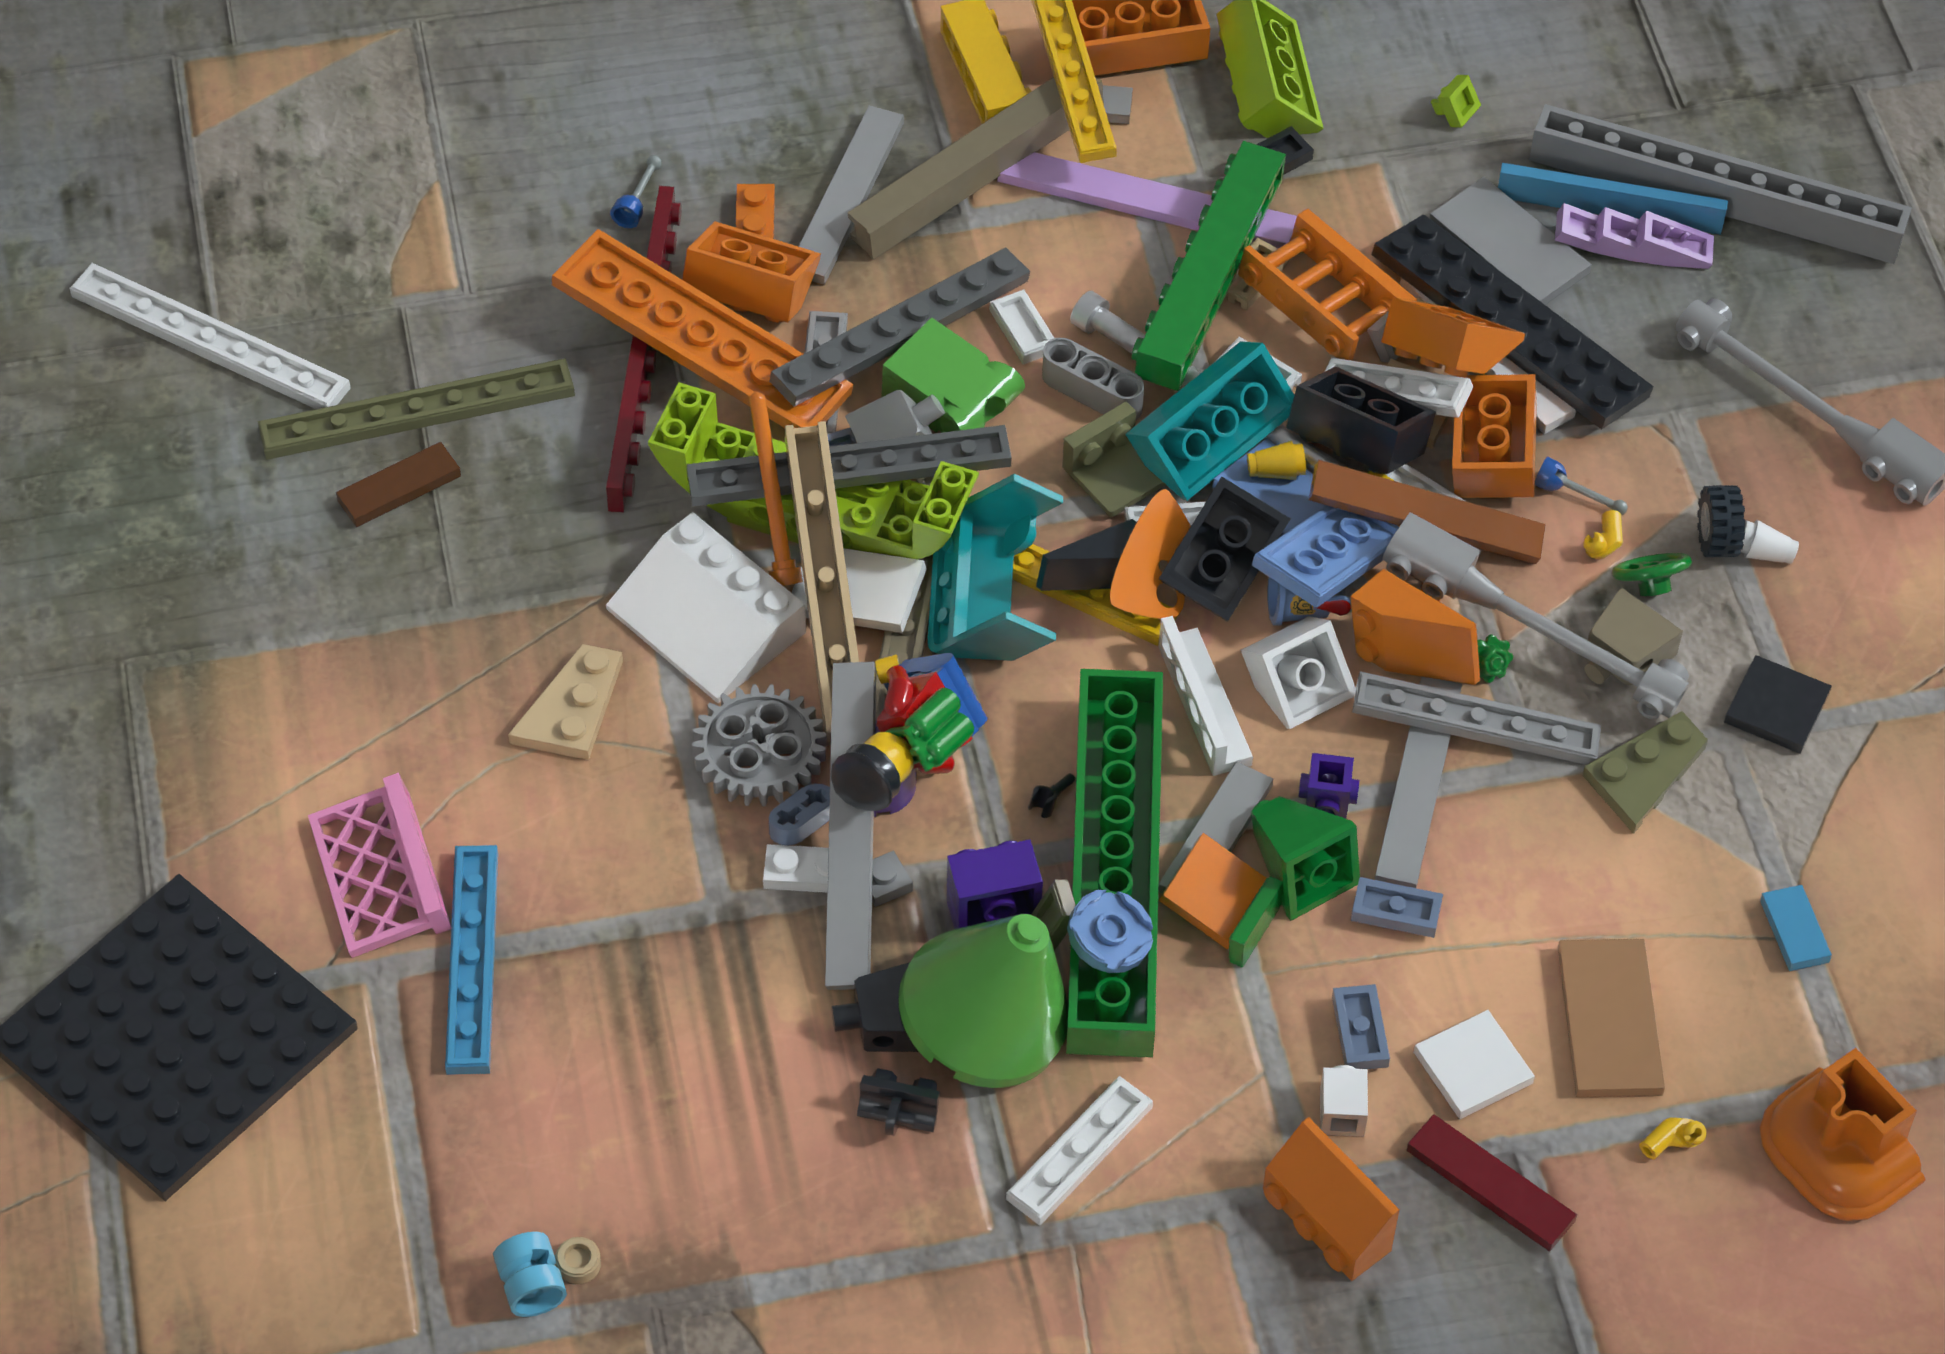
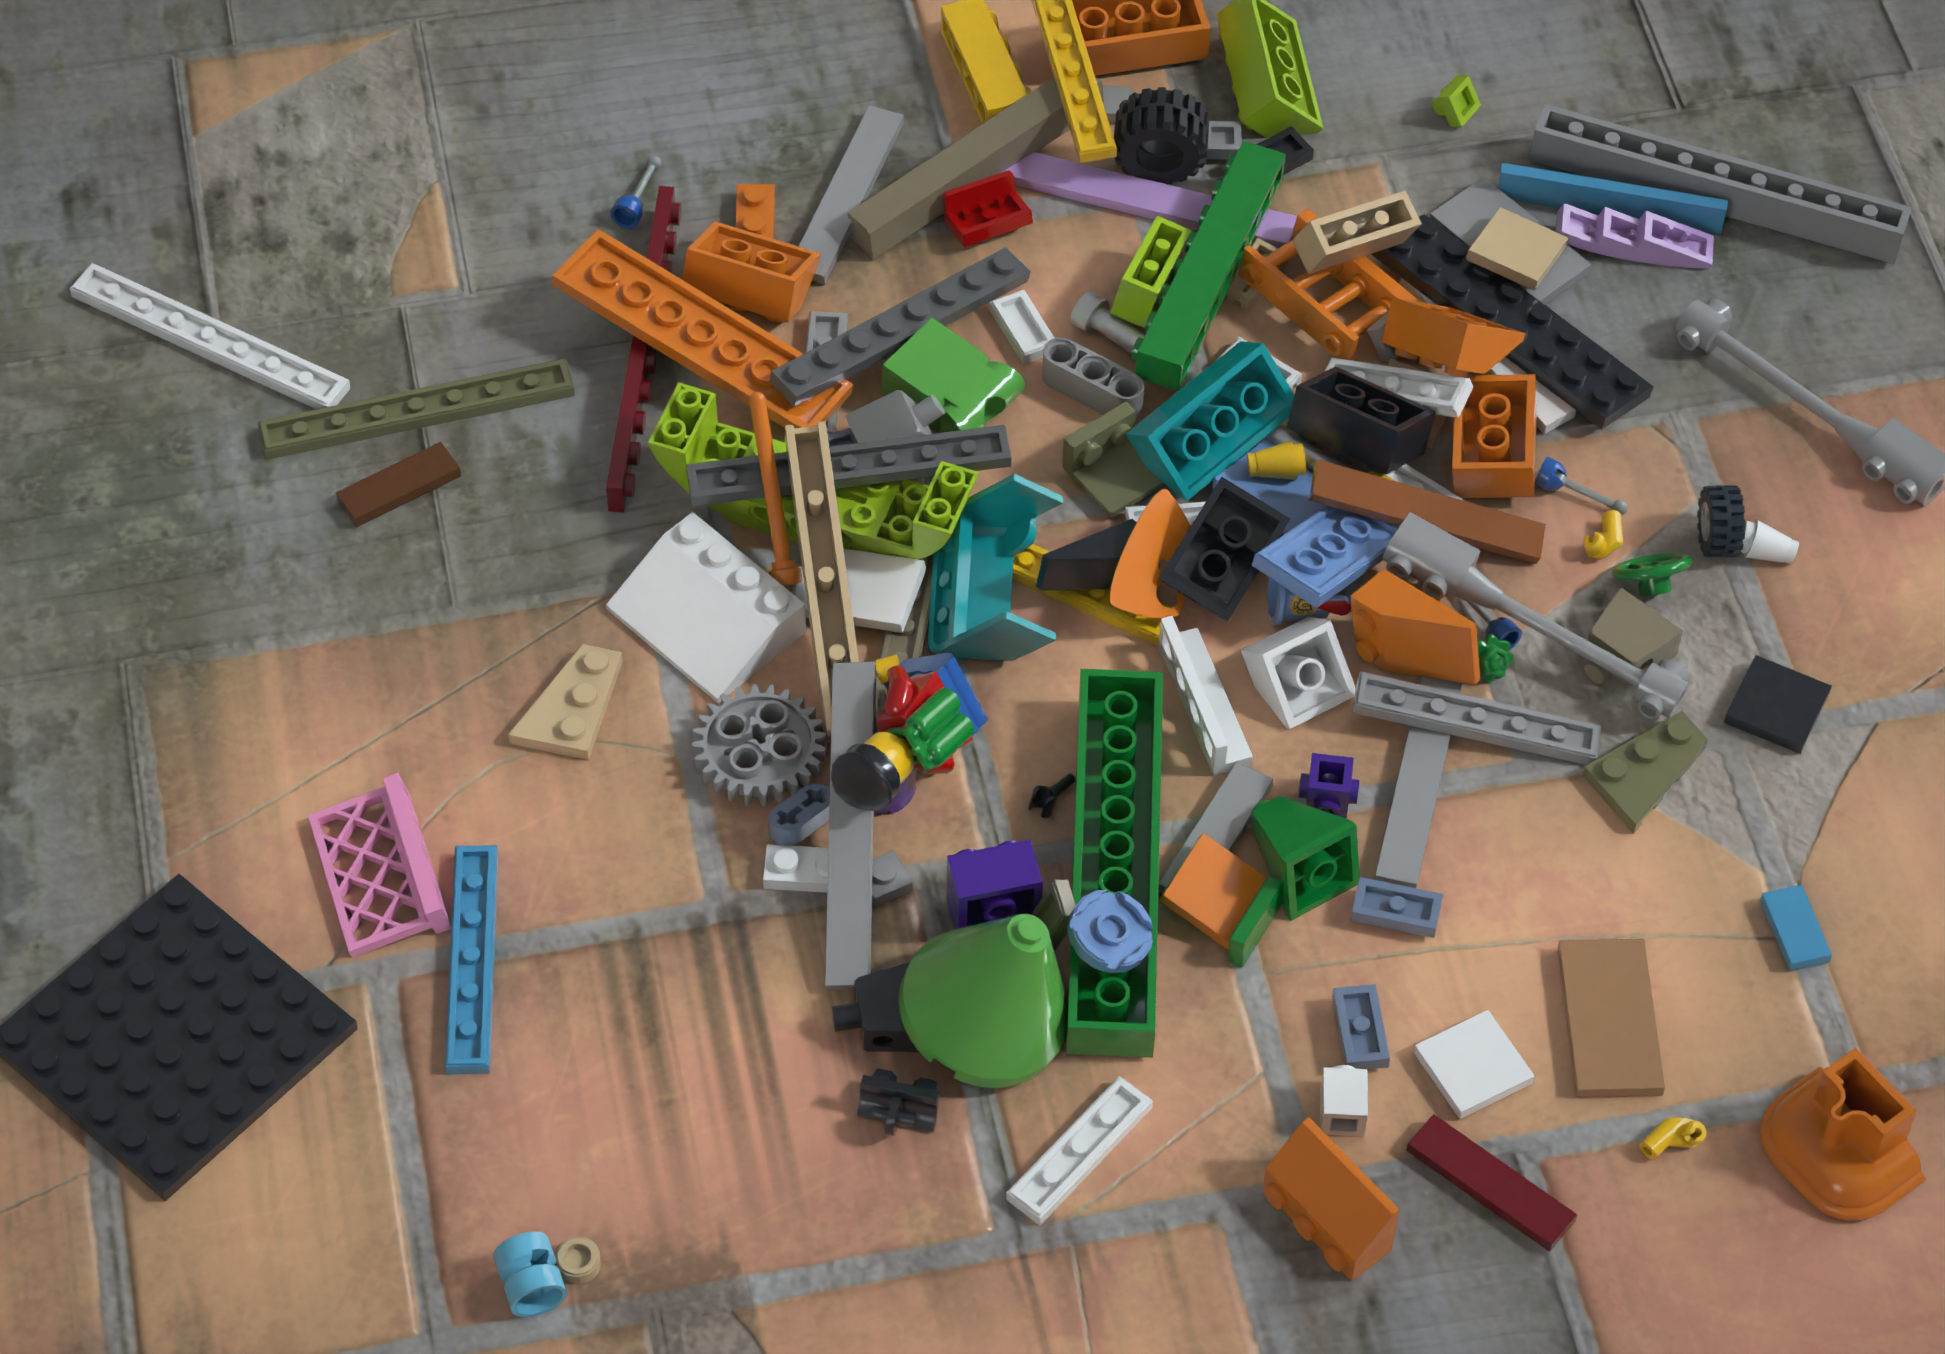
none -> red bracket [942,170,1033,247]
none -> lime brick [1110,216,1192,328]
none -> black tyre [1114,87,1209,184]
none -> light grey plate [1206,121,1242,160]
none -> tan brick [1292,190,1422,274]
none -> tan tile [1466,207,1568,291]
none -> blue hinge [1467,601,1522,651]

